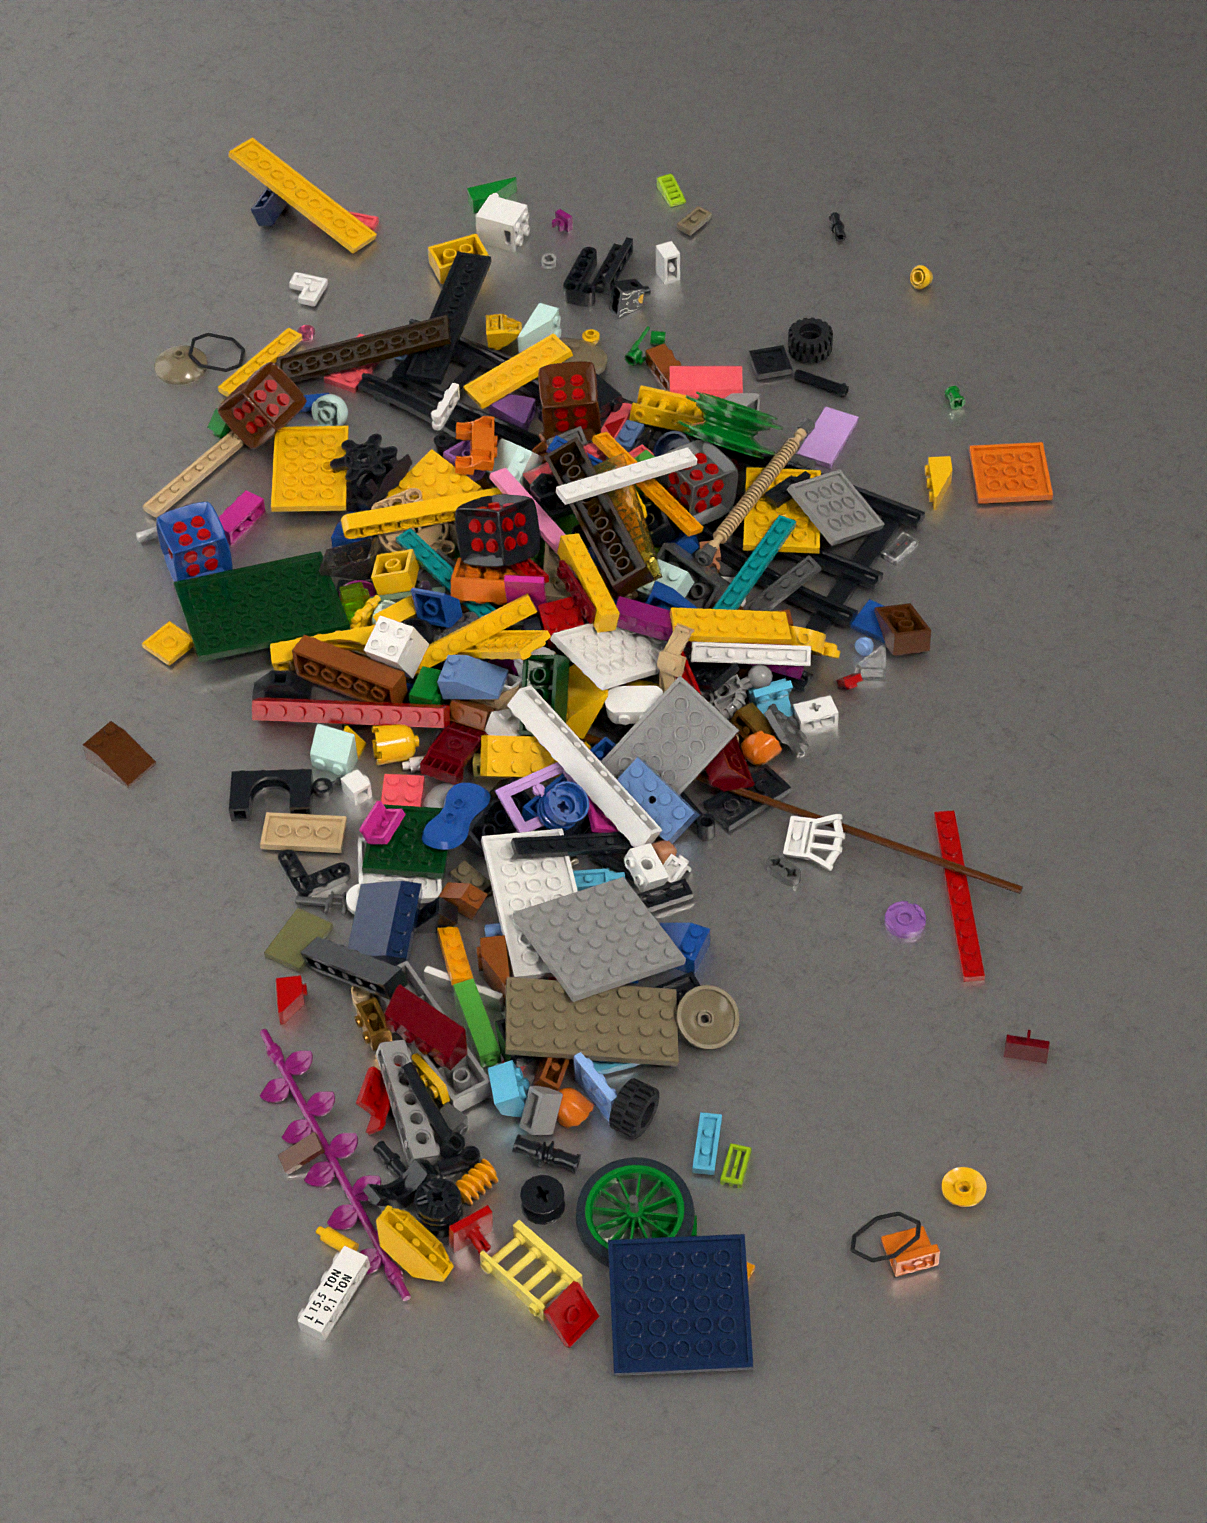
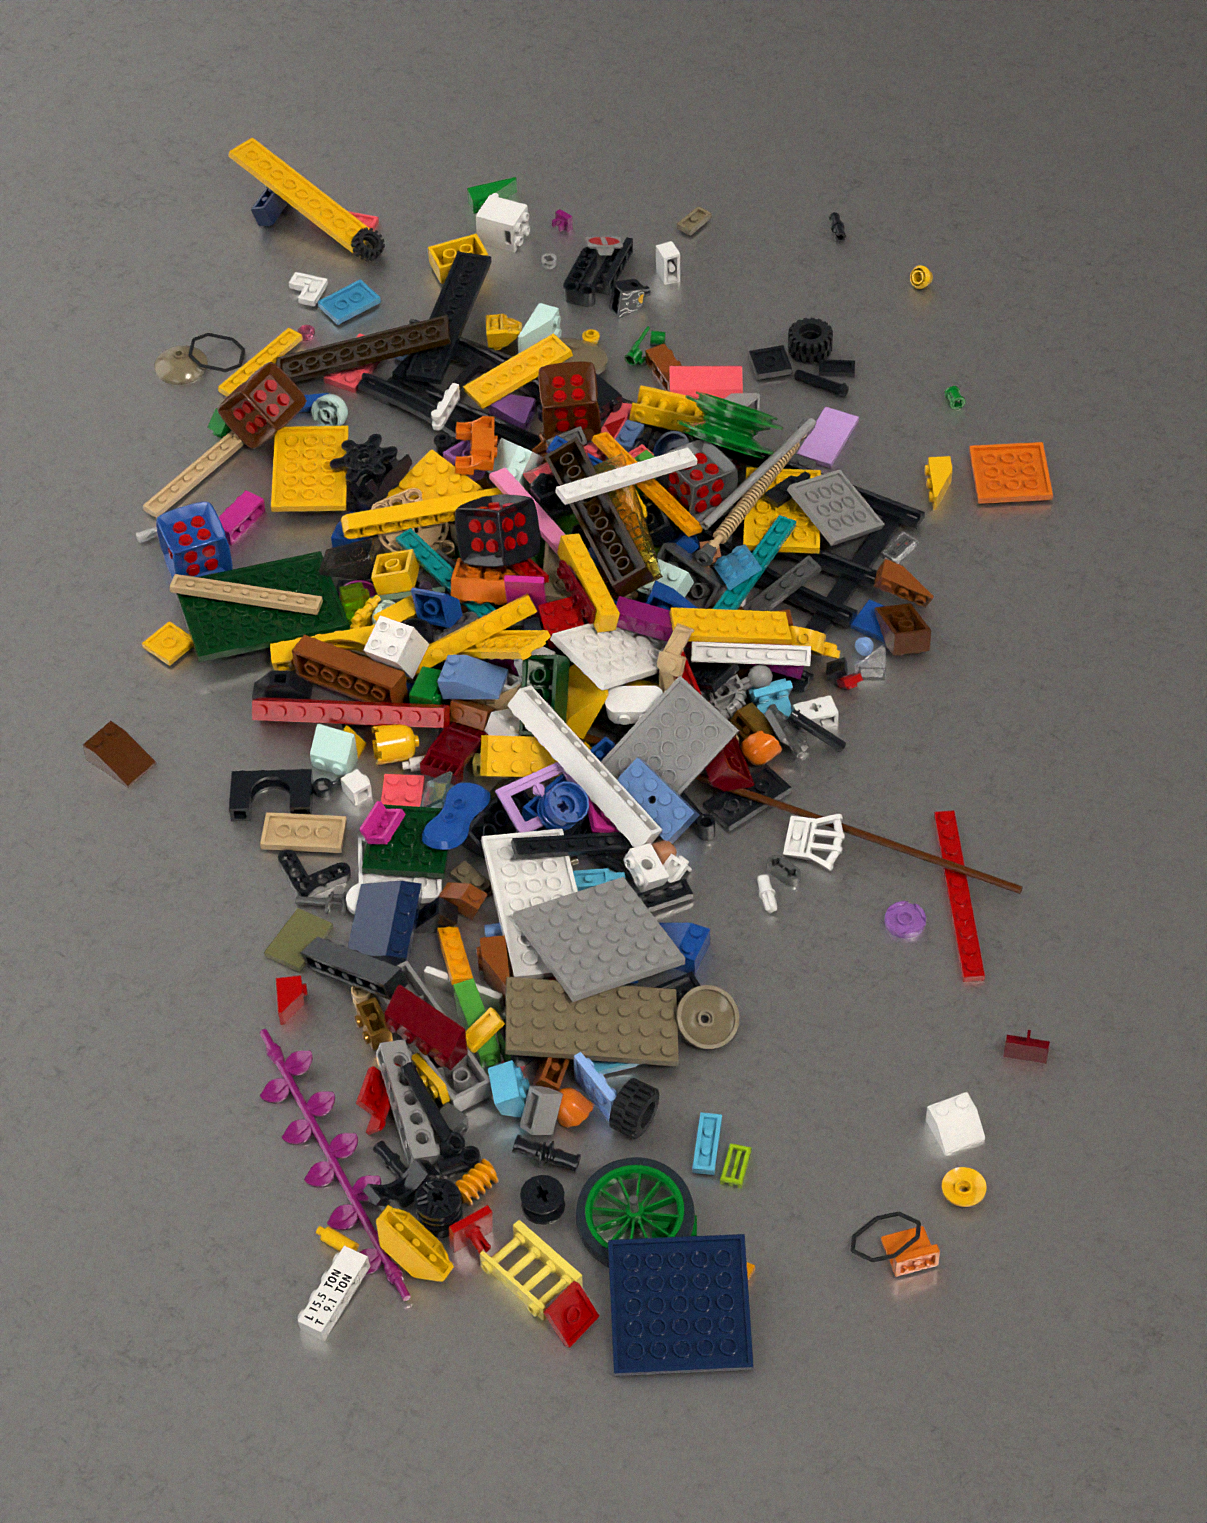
reddish brown tile [278,1132,325,1175] -> none
lime slope [657,173,686,208] -> none
none -> tan plate [169,574,323,615]
none -> dark azure plate [317,279,381,325]
none -> black tyre [351,227,385,261]
none -> clear light blue piece [420,771,453,807]
none -> yellow tile [466,1007,505,1053]
none -> light grey piece [585,236,623,255]
none -> light grey piece [700,418,816,530]
none -> dark azure plate [713,544,762,590]
none -> white axle [756,875,777,913]
none -> black axle [788,709,846,752]
none -> black tile [819,359,855,377]
none -> black plate [826,657,848,681]
none -> dark orange slope [874,559,934,608]
none -> white slope [926,1092,985,1155]

